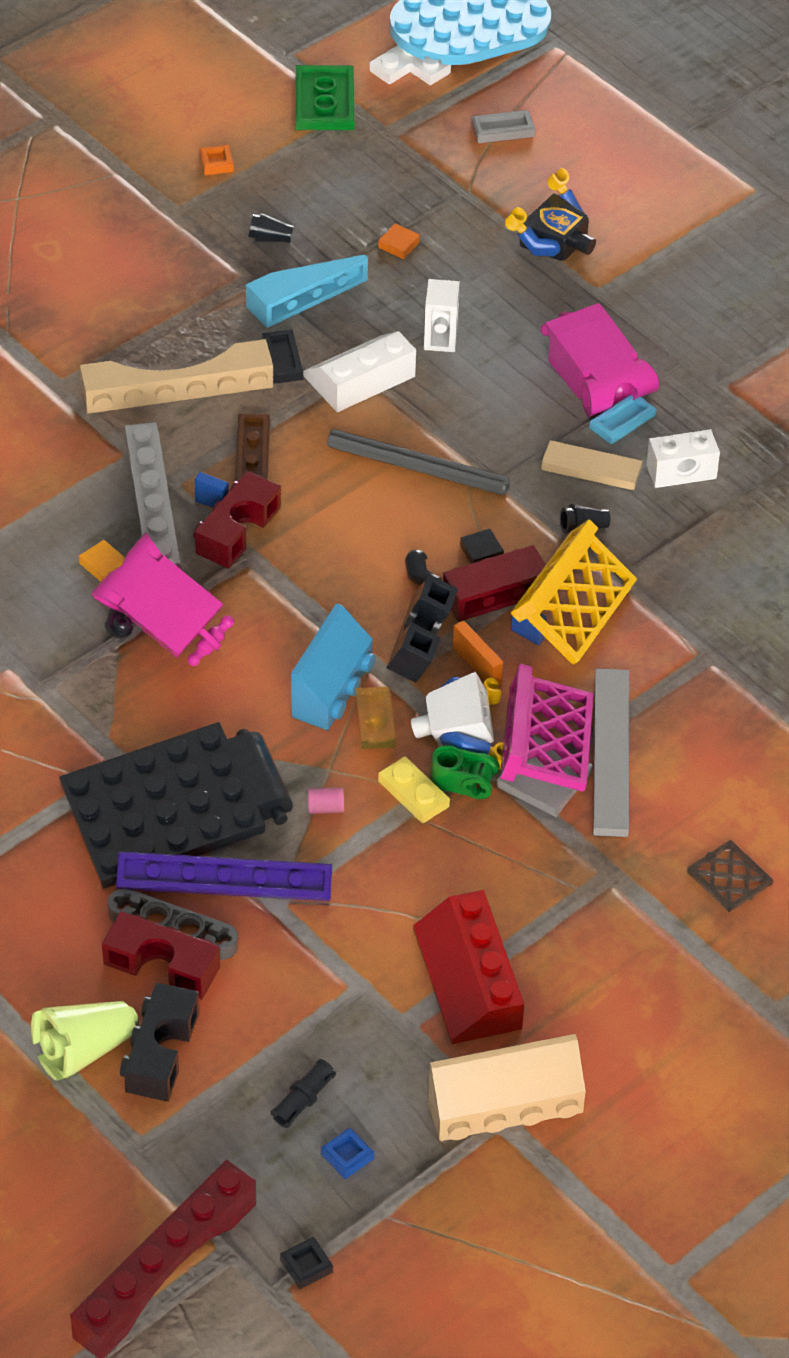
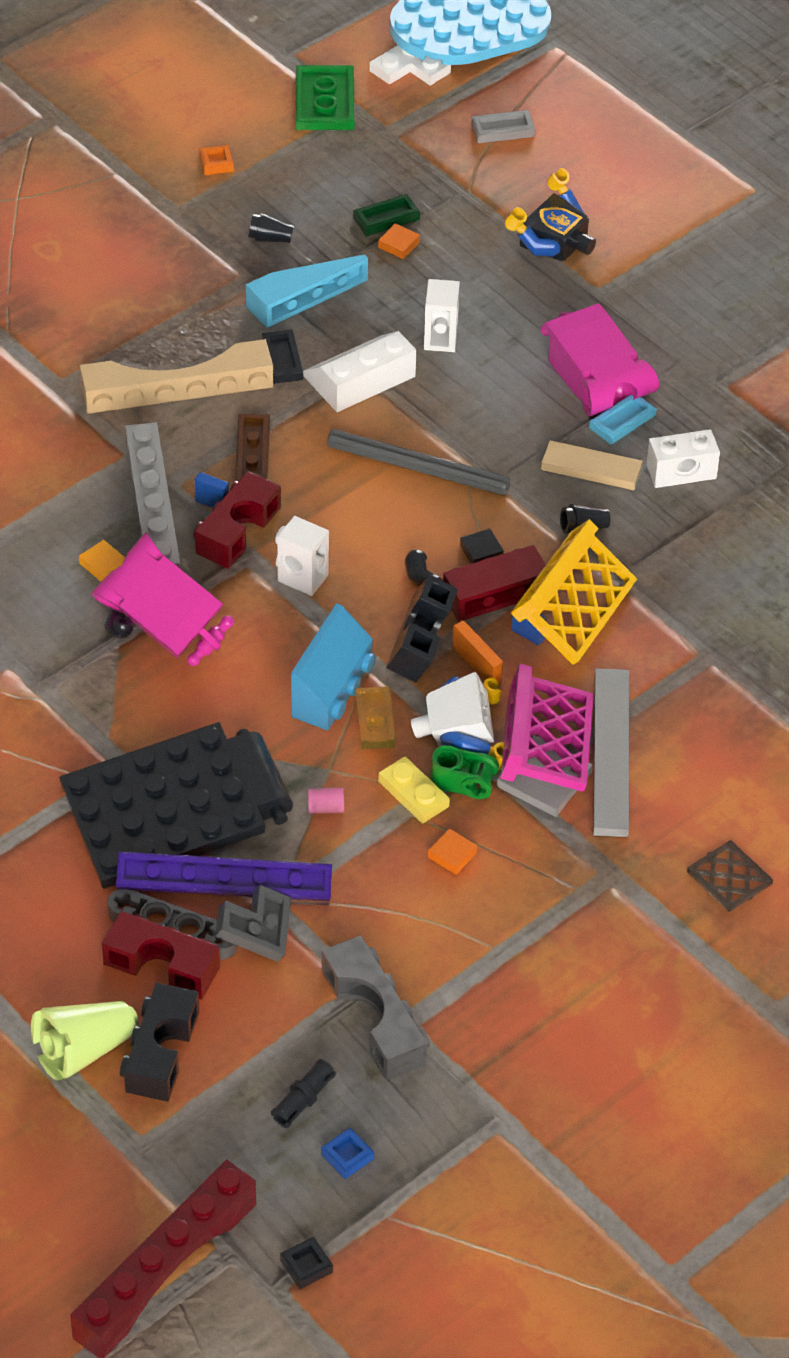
red slope [413,889,524,1044] -> none
tan slope [428,1034,586,1141] -> none
none -> dark grey plate [215,885,291,962]
none -> white brick [275,516,329,596]
none -> flat silver arch [322,935,430,1080]
none -> dark green tile [353,194,420,236]
none -> orange tile [428,828,478,875]

